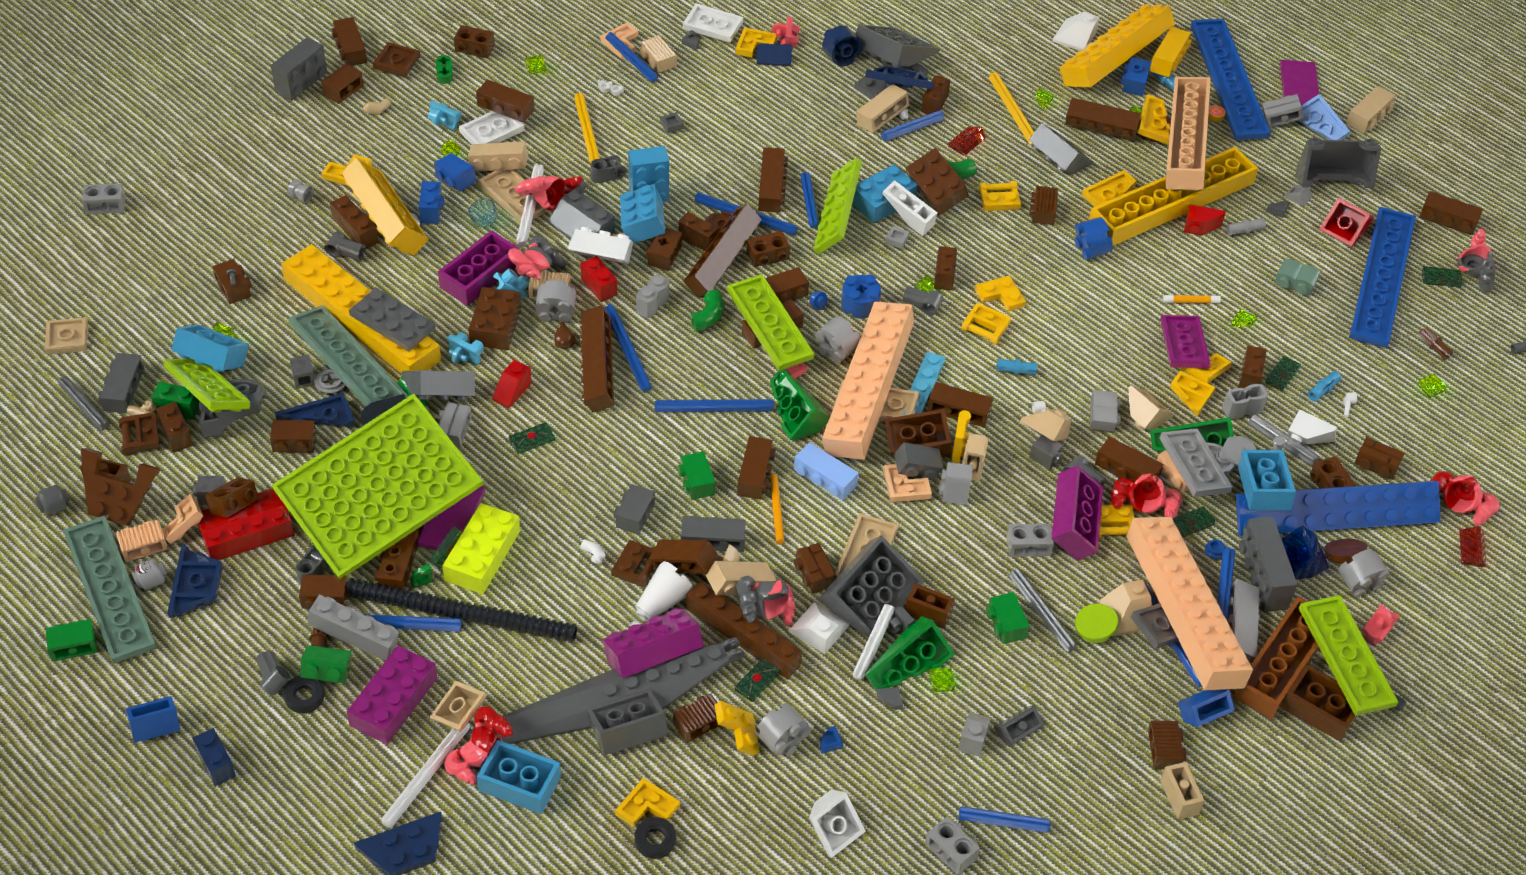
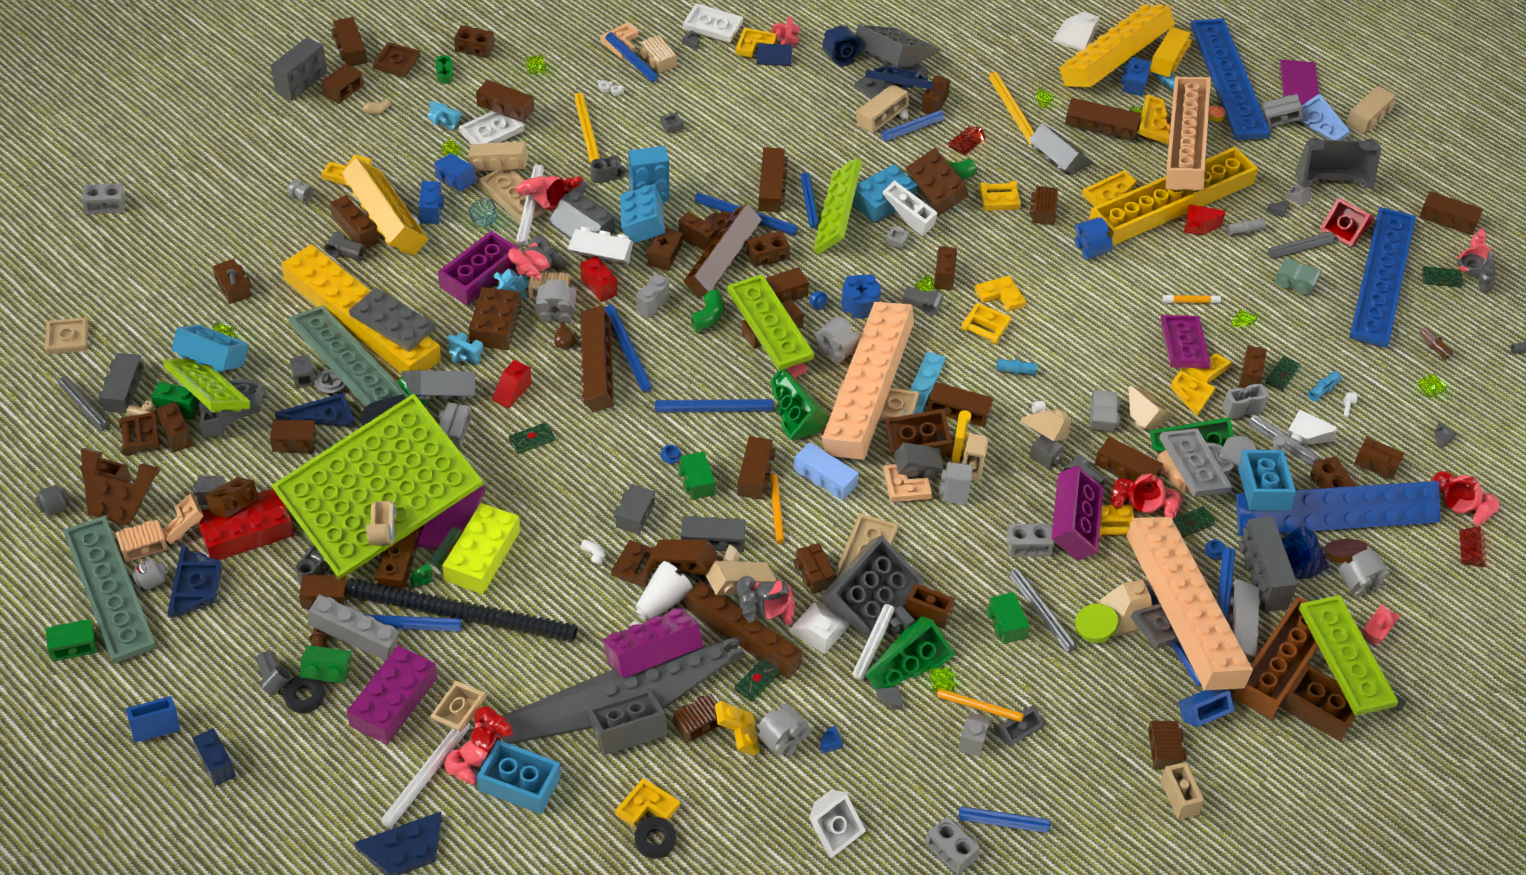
none -> tan animal [366,501,396,546]
none -> blue plate [661,445,681,464]
none -> light orange bar [937,689,1024,722]
none -> dark grey axle [1267,232,1335,259]
none -> dark grey tile [1434,422,1456,448]

